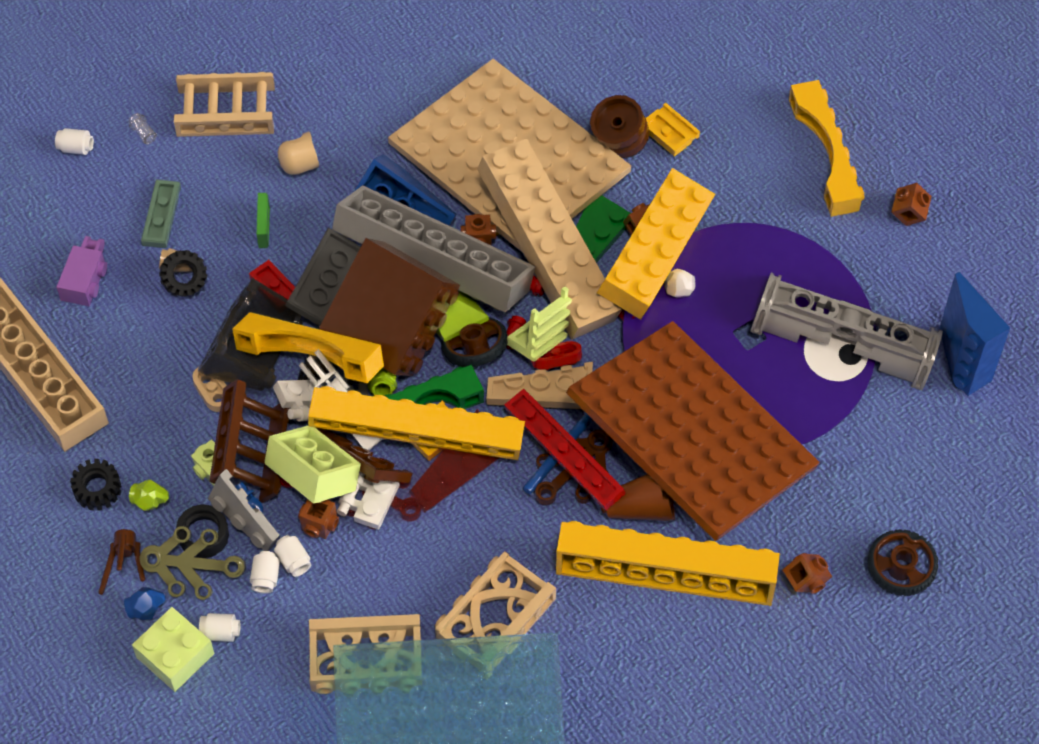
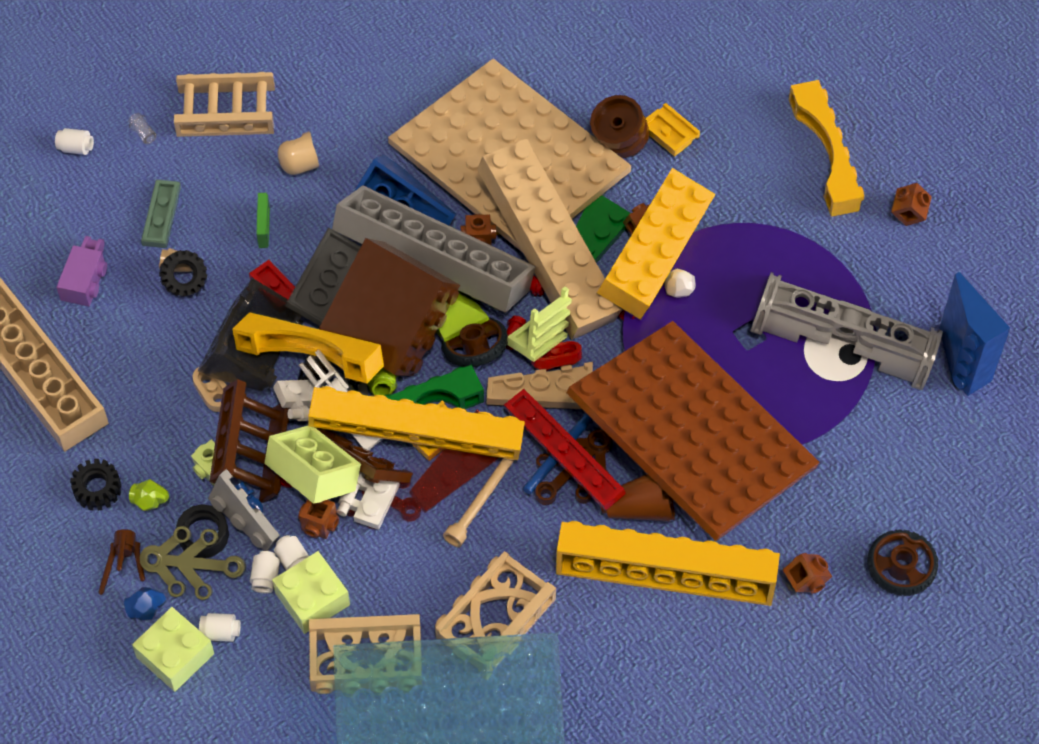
none -> yellowish green brick [272,551,350,634]
none -> tan piece [443,450,521,547]

